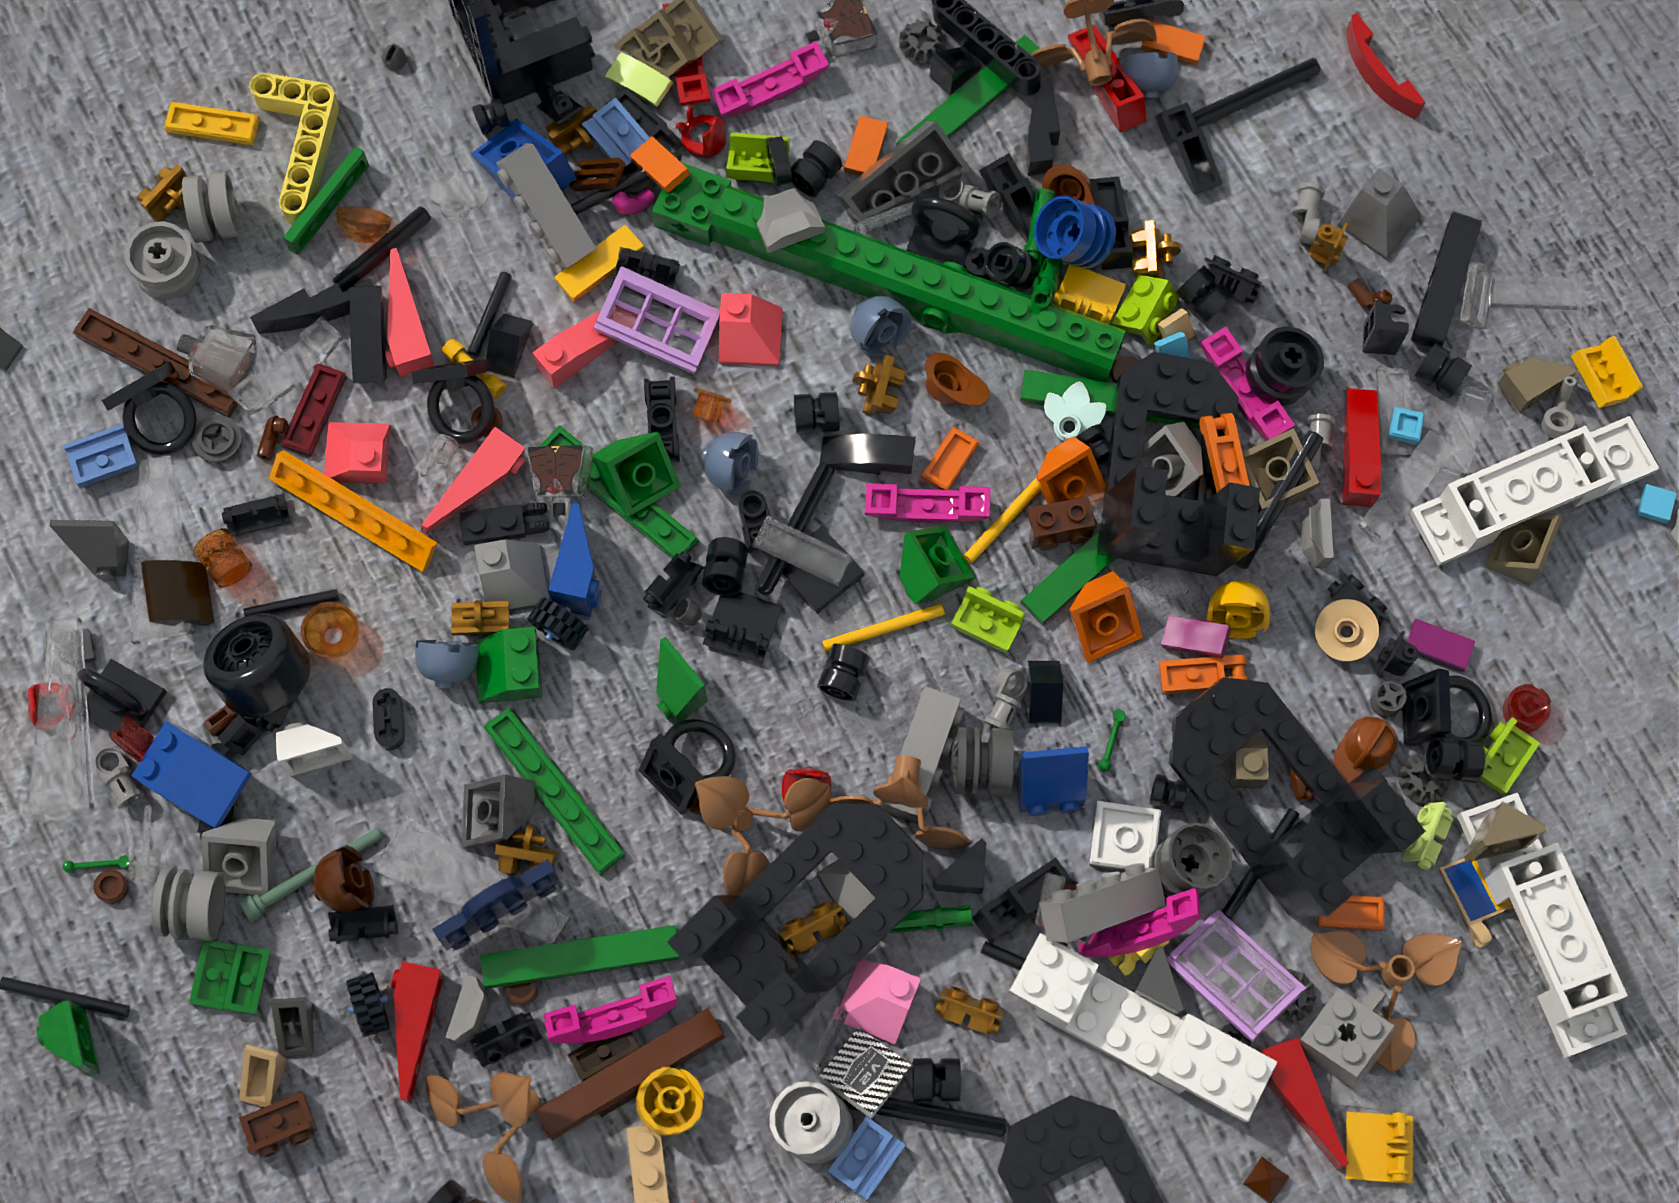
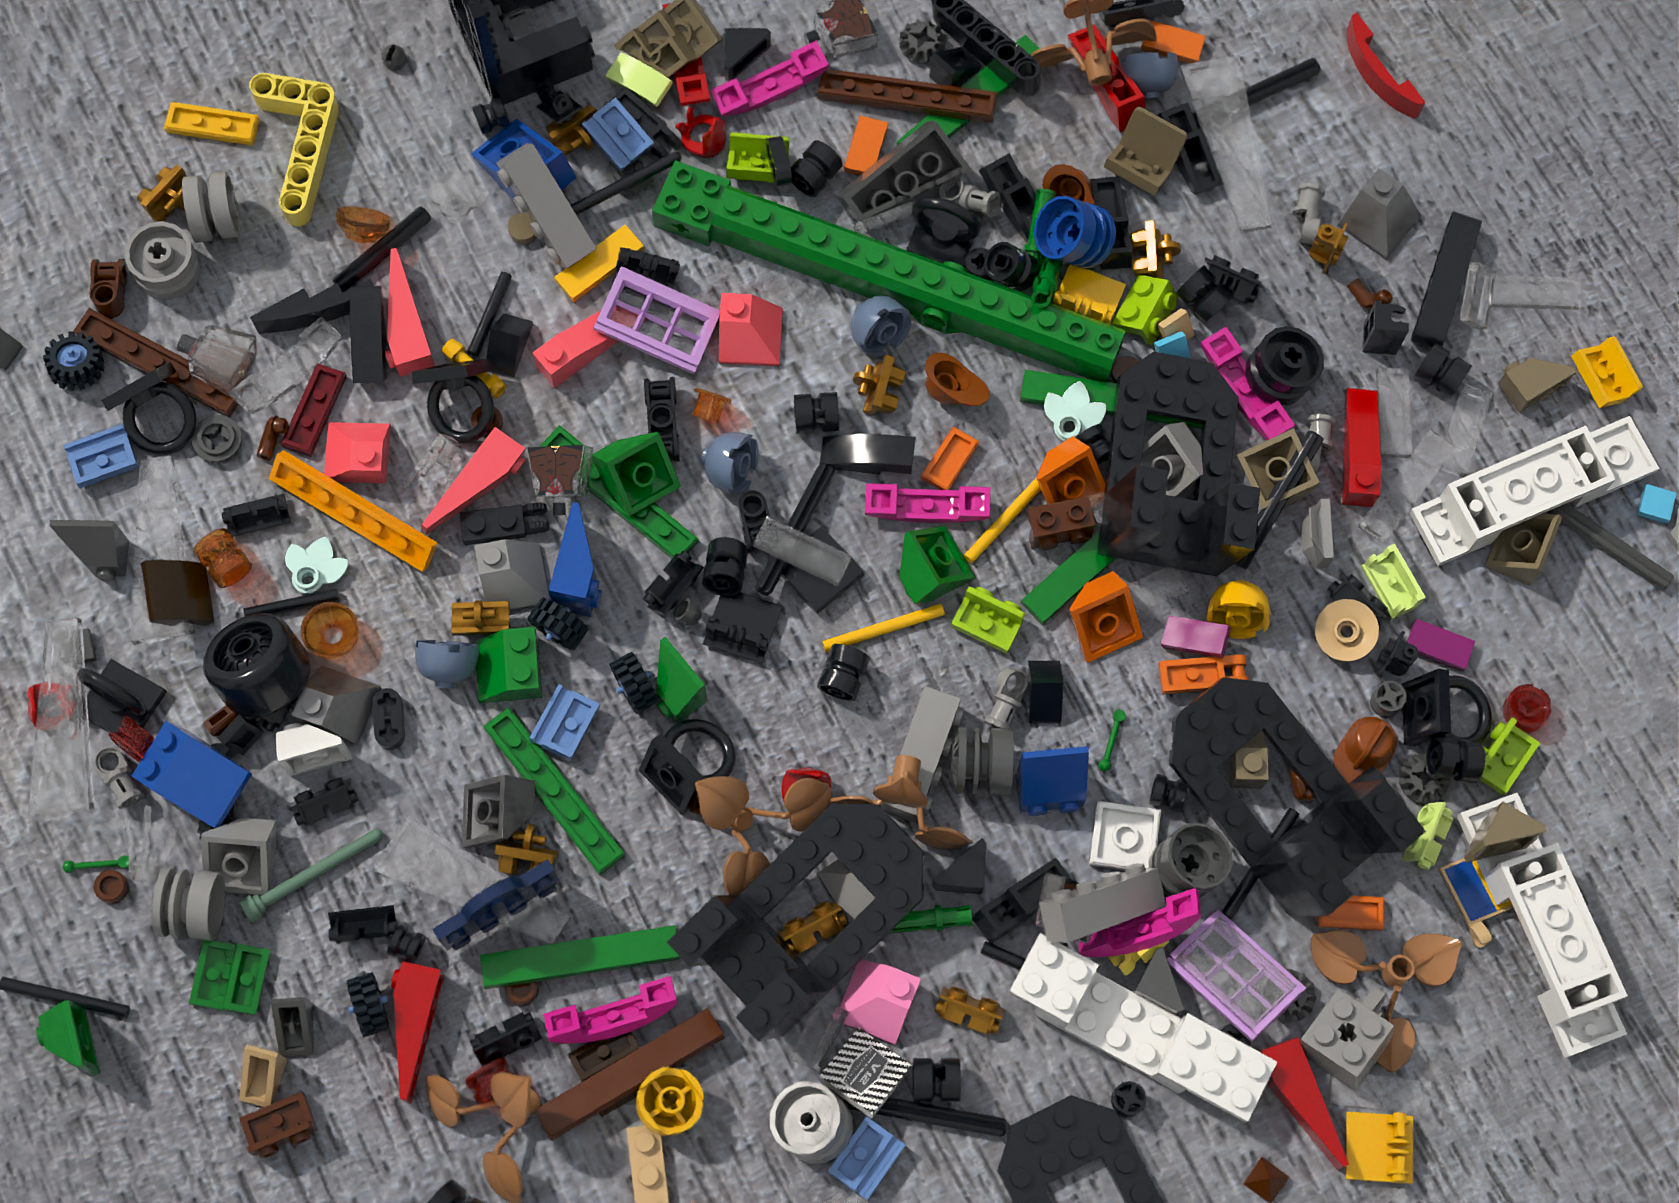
green tile [283,146,369,255] -> none
reddish brown cylinder [312,845,374,912] -> none
light grey slope [445,974,490,1046] -> none
reddish brown tile [569,157,626,192] -> none
dark pink arm [612,188,656,215] -> none
orange tile [630,137,690,194] -> none
light grey slope [757,188,825,253] -> none
black slope [1026,78,1061,176] -> none
orange plate [1199,413,1250,493] -> none
medium azure tile [1387,406,1425,445] -> none
light grey plate [1541,376,1576,439] -> none
none -> black wheel [43,331,105,391]
none -> reddish brown piece [89,259,128,319]
none -> light aqua plate [285,537,348,595]
none -> black hinge [289,777,359,826]
none -> flat silver slope [291,666,381,745]
none -> black wheel [387,925,426,964]
none -> clear red wheel [464,1057,514,1105]
none -> dark tan tile [507,212,536,244]
none -> medium blue plate [529,684,600,762]
none -> black wheel [609,652,659,714]
none -> black slope [724,28,771,82]
none -> reddish brown tile [817,69,997,123]
none -> dark tan bracket [1103,107,1187,196]
none -> black wheel [1111,1081,1146,1118]
none -> clear wing [1180,55,1272,233]
none -> yellowish green hinge [1361,543,1426,620]
none -> dark grey axle [1547,503,1674,590]

